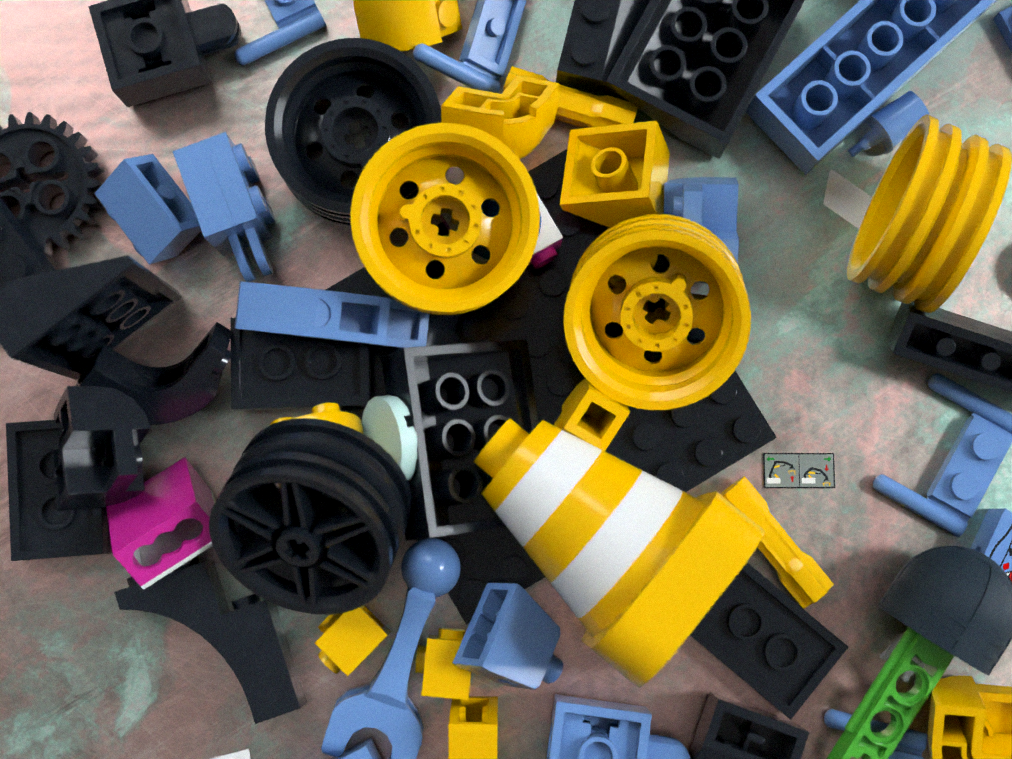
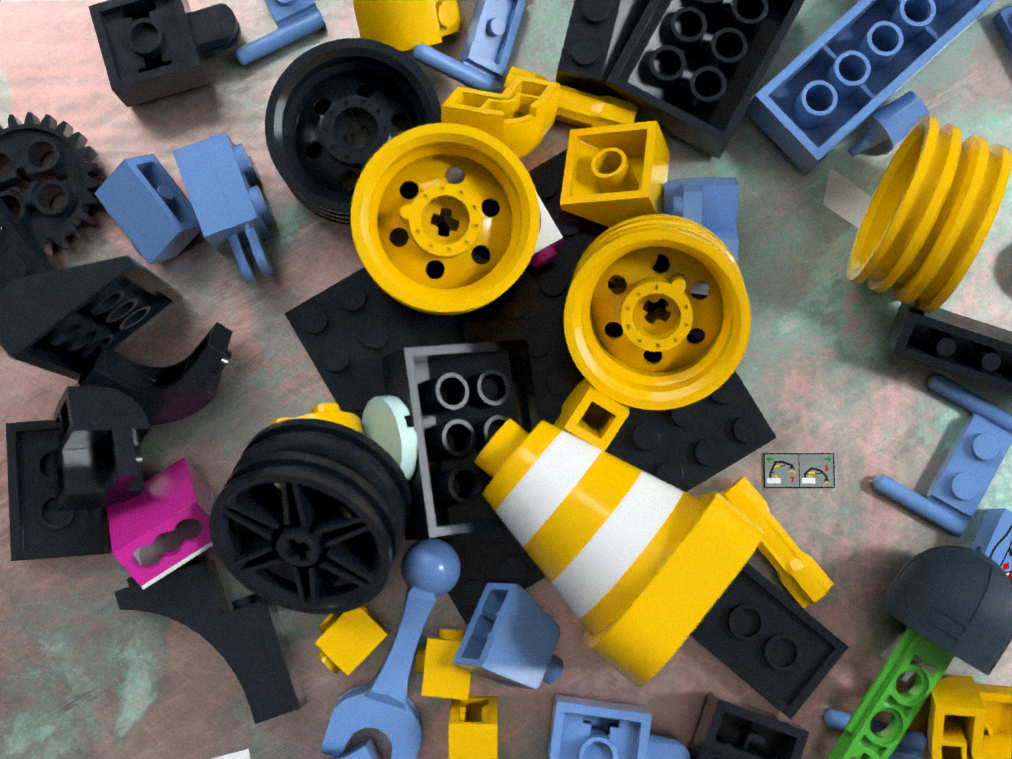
black plate [230,318,371,411] -> none
medium blue slope [234,281,430,348] -> none

